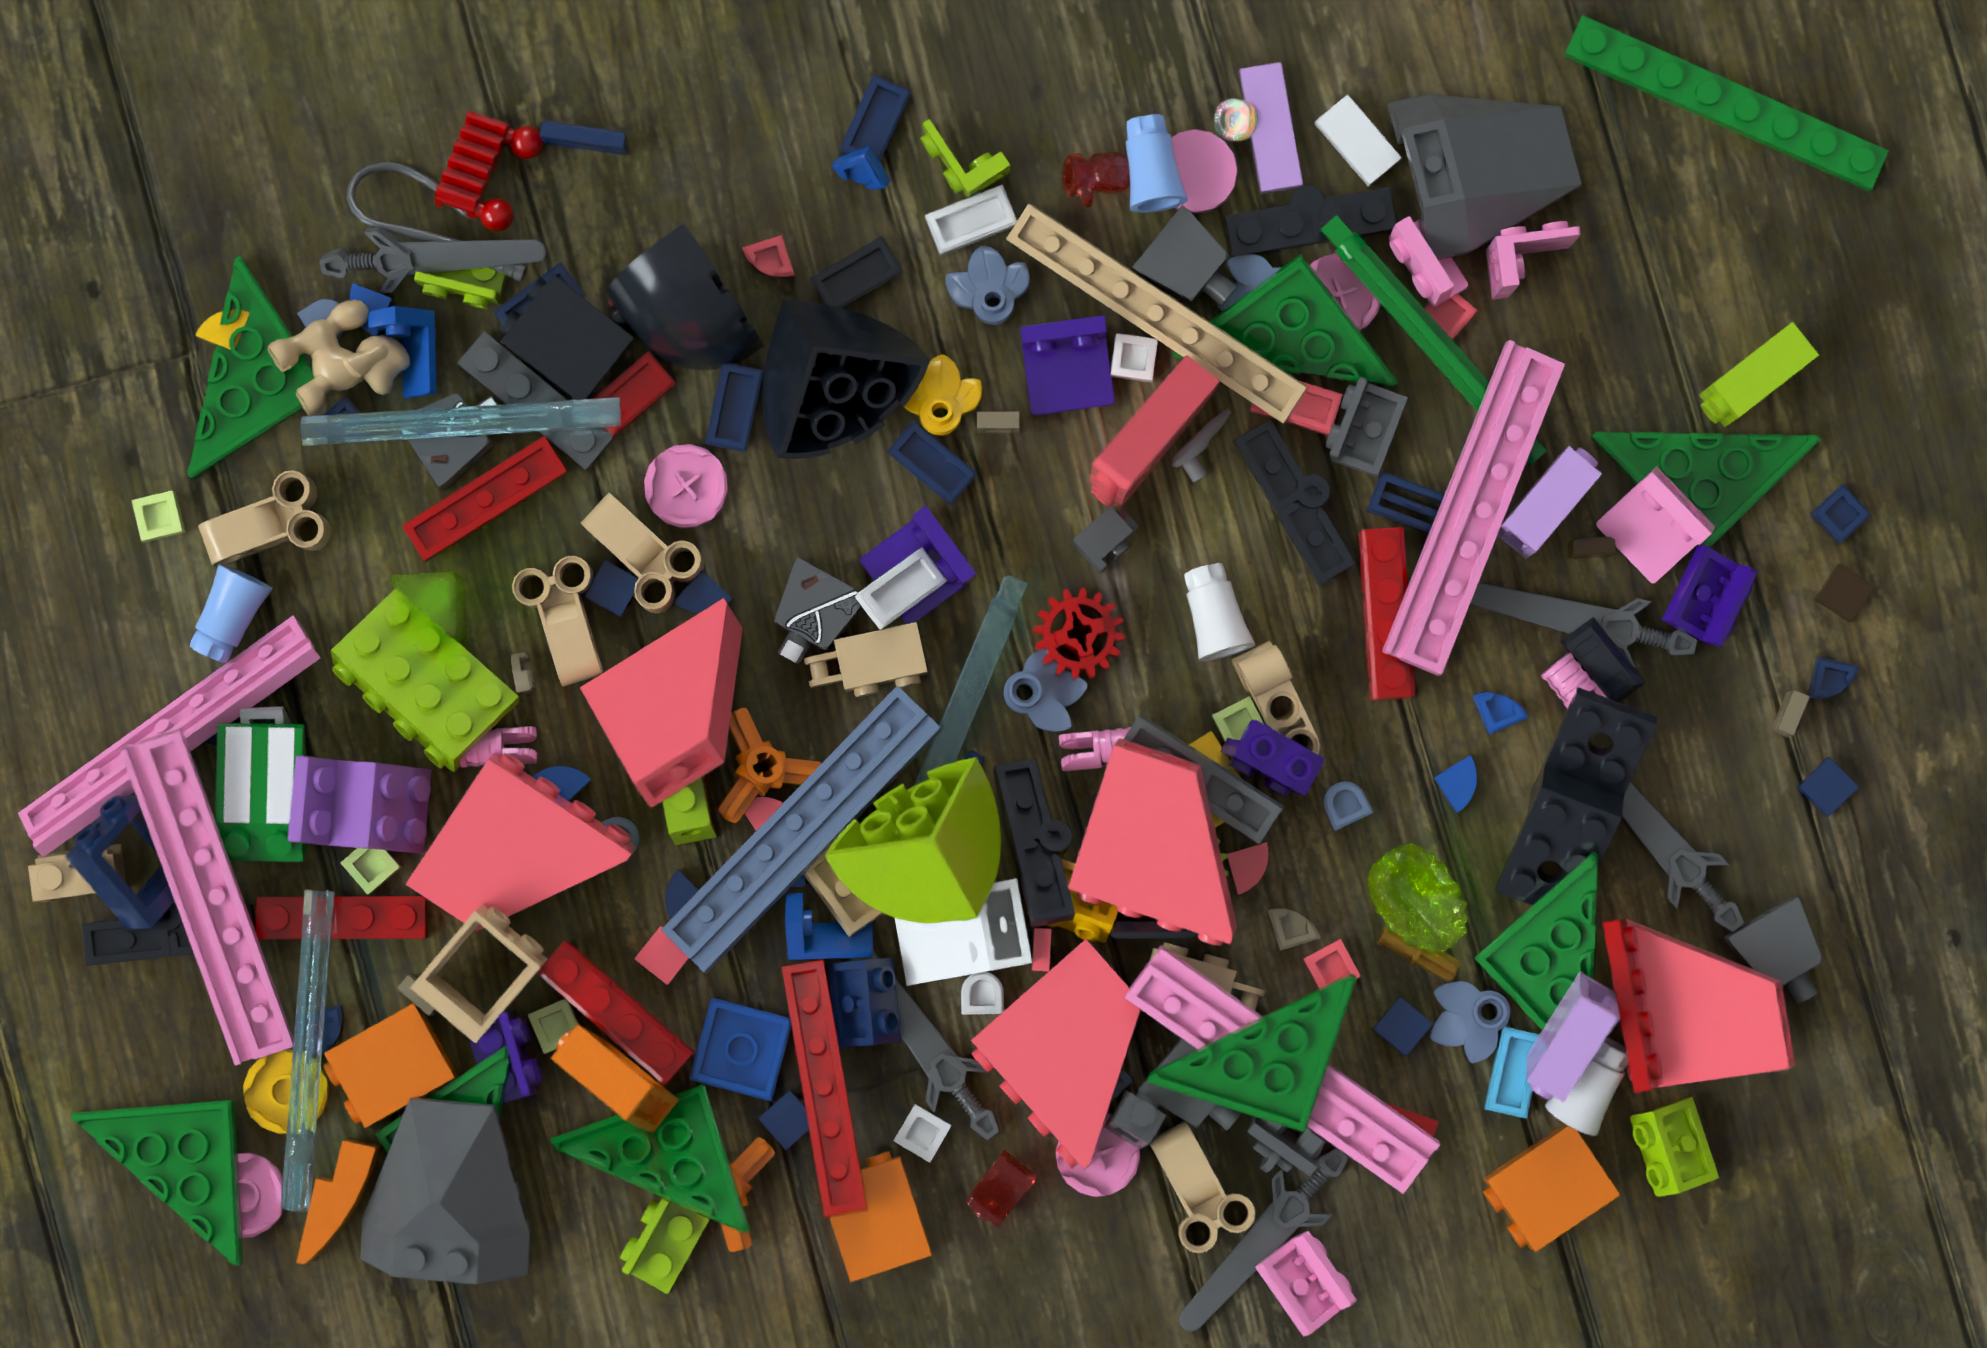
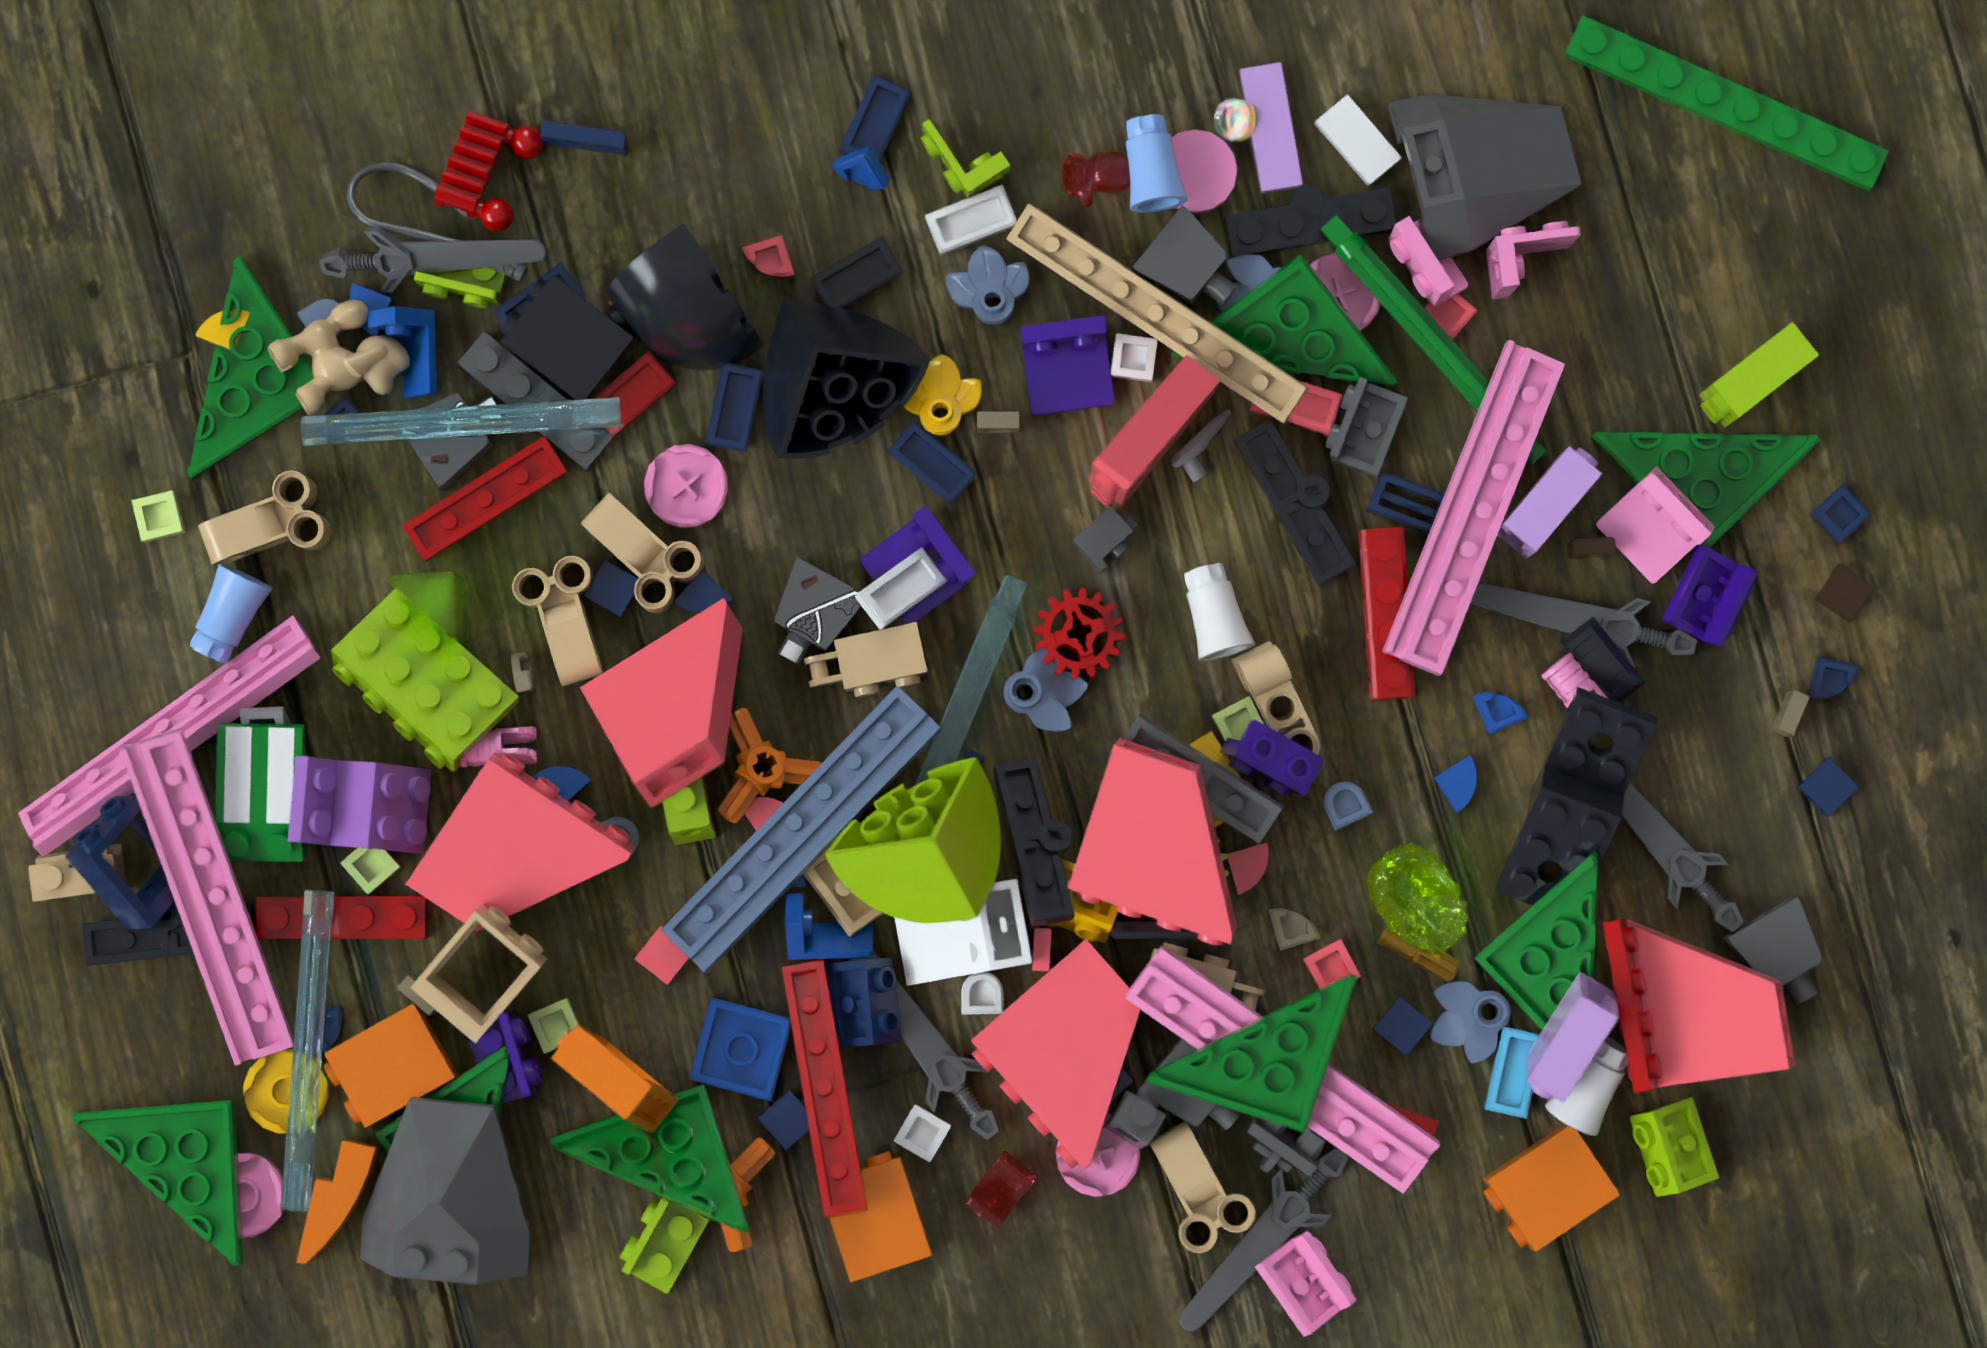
red brick [537,941,696,1086] -> none
dark blue tile [665,869,699,920] -> none
bright pink hinge [1059,727,1131,772] -> none

